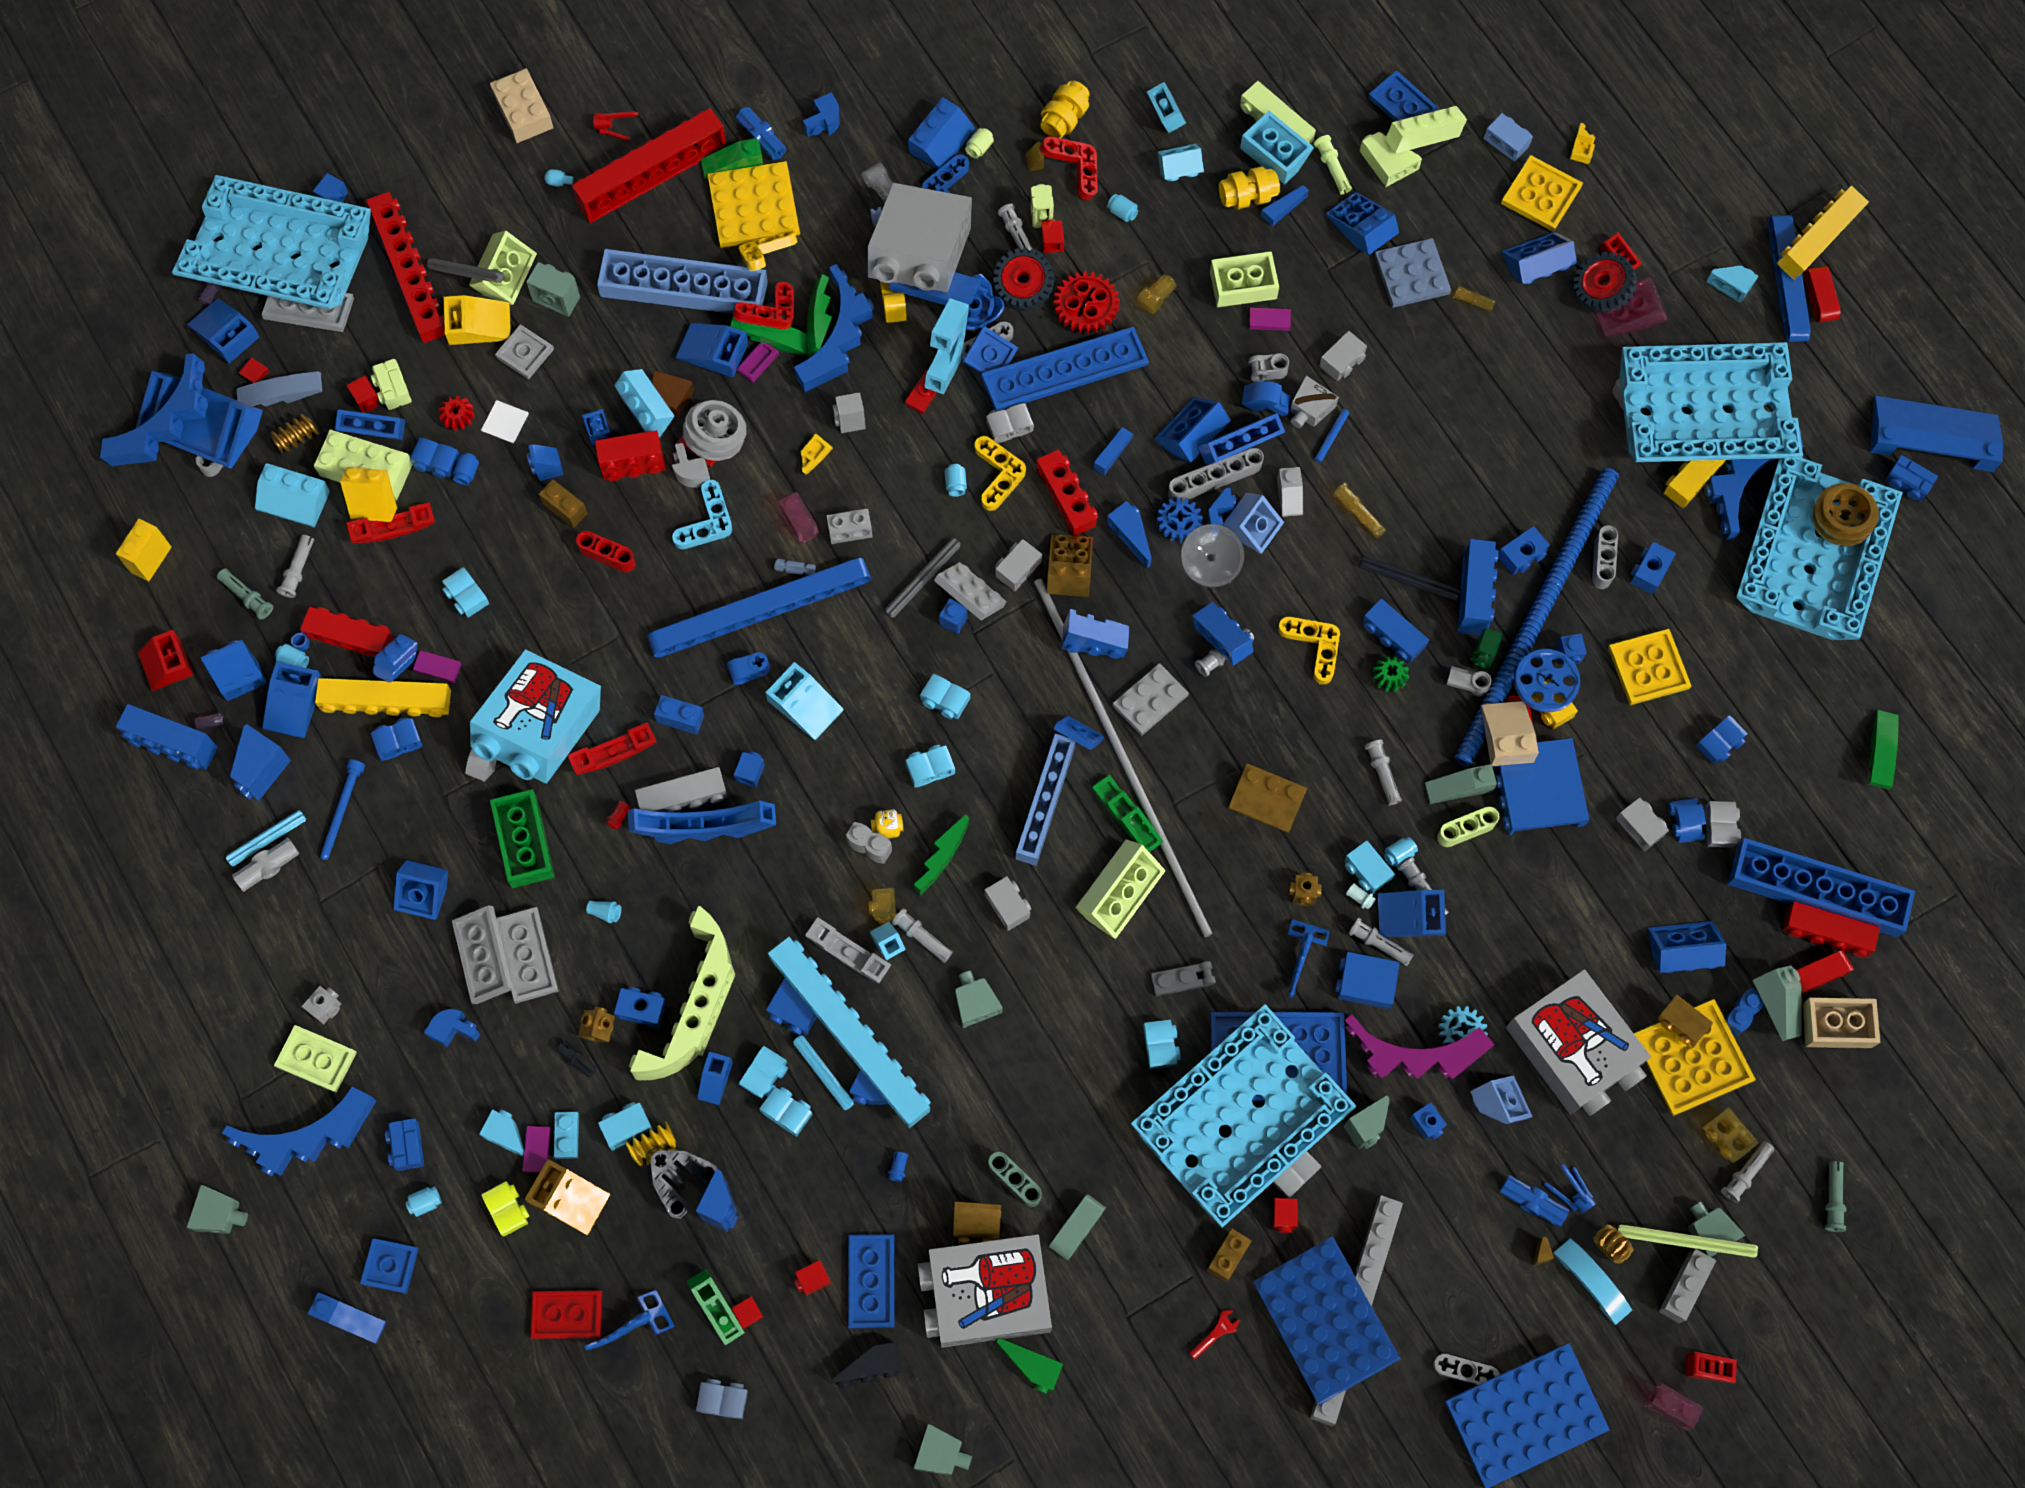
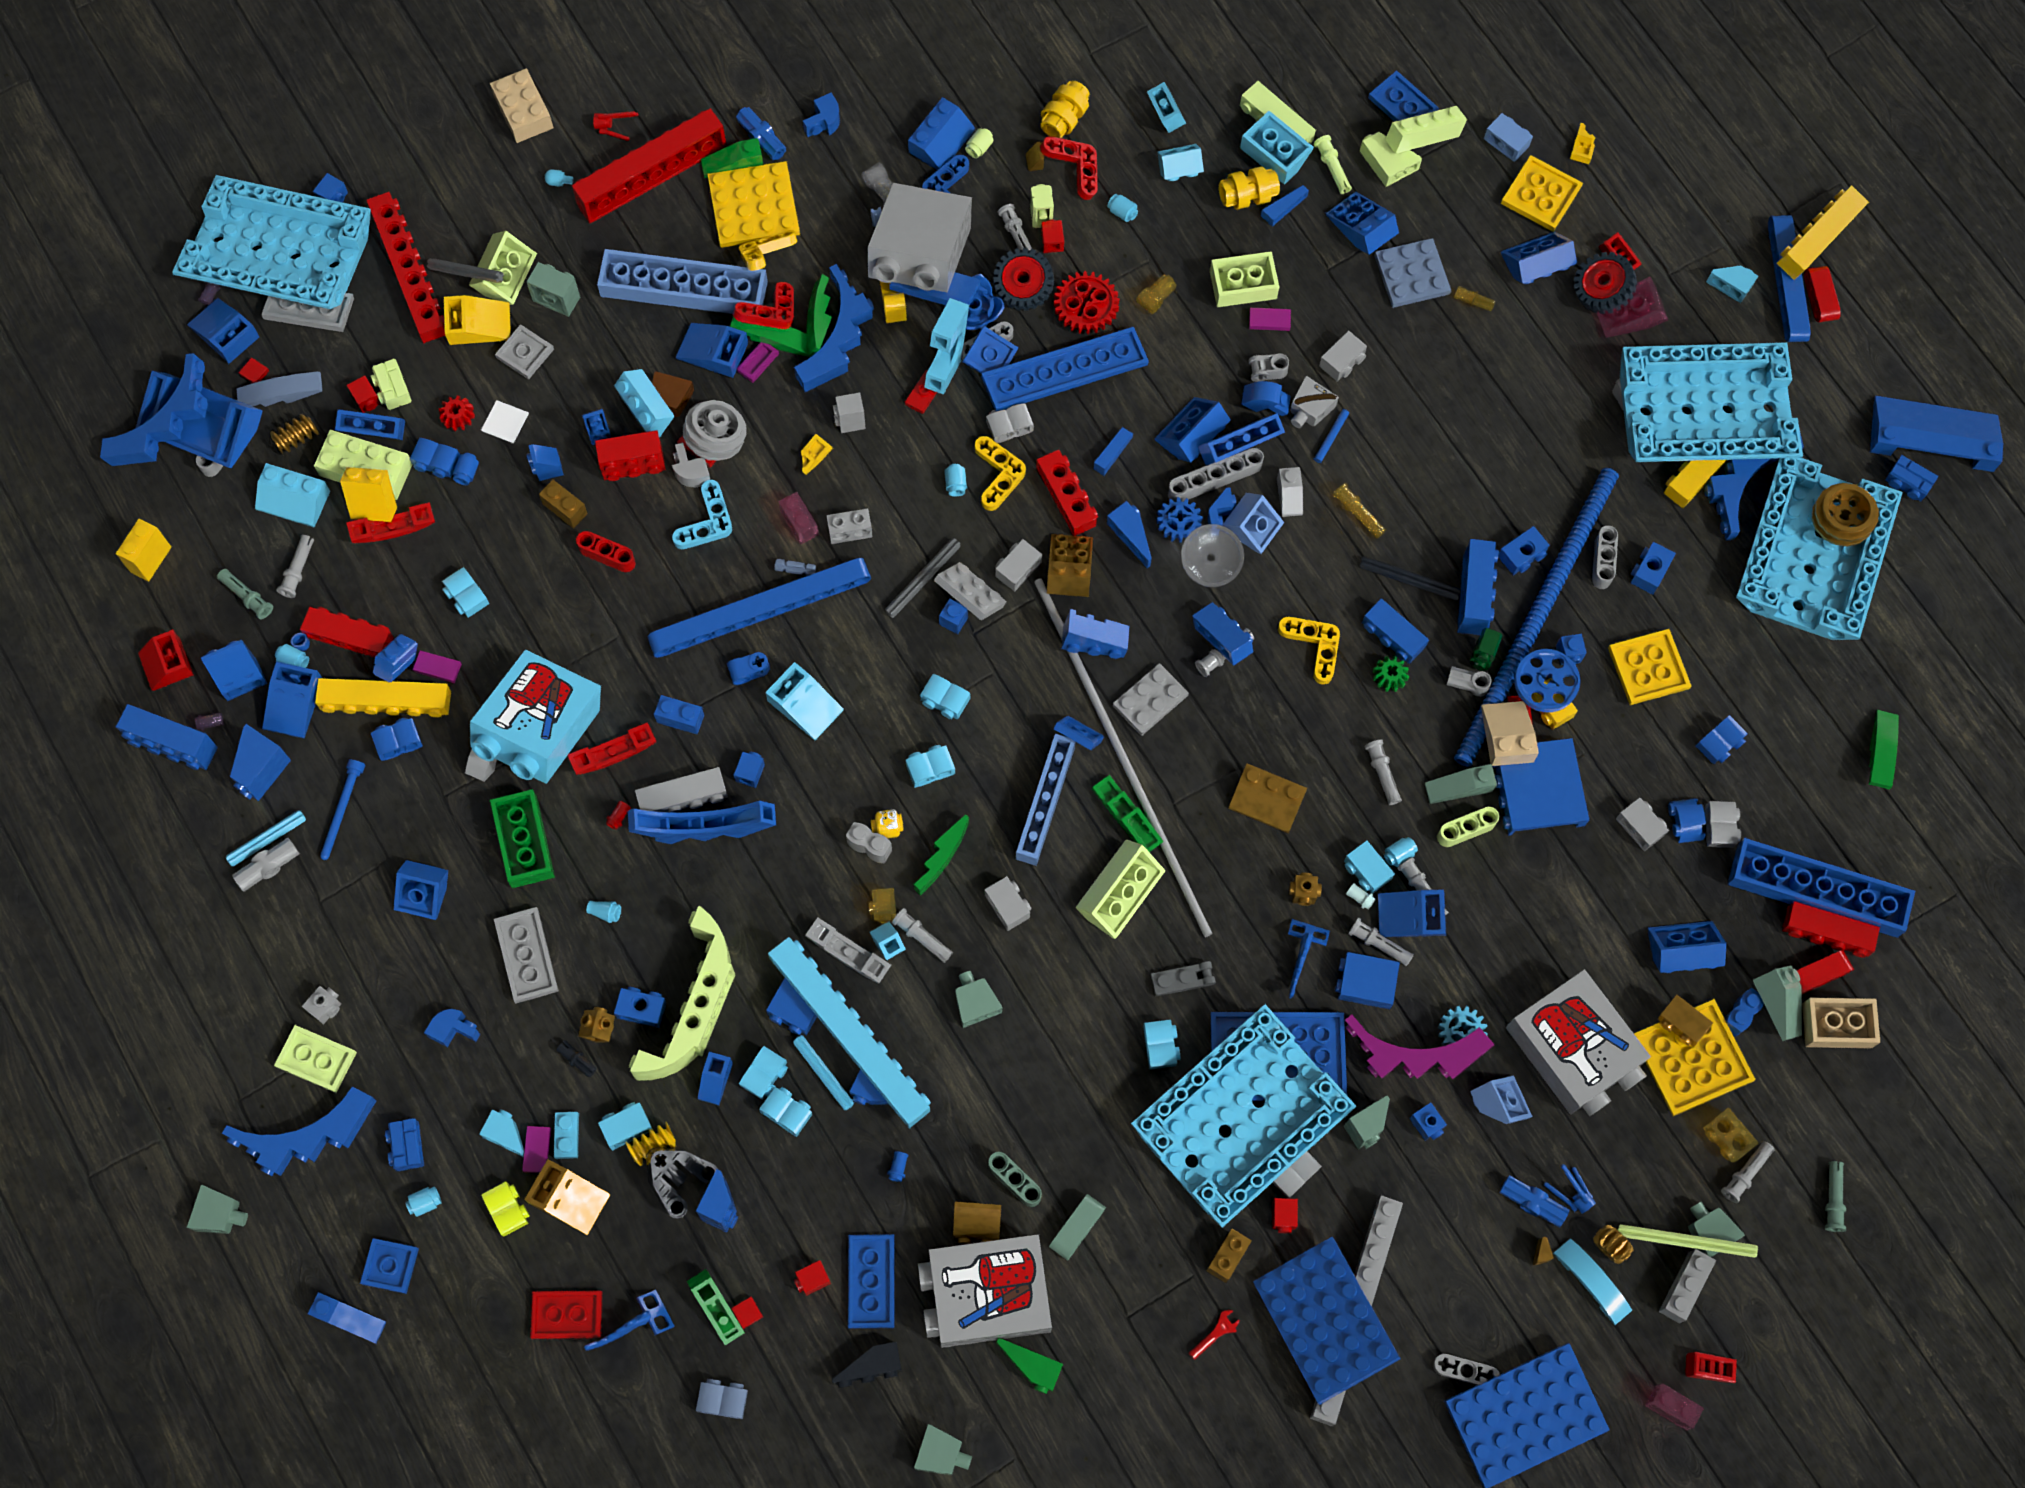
light grey plate [452,905,513,1004] -> none

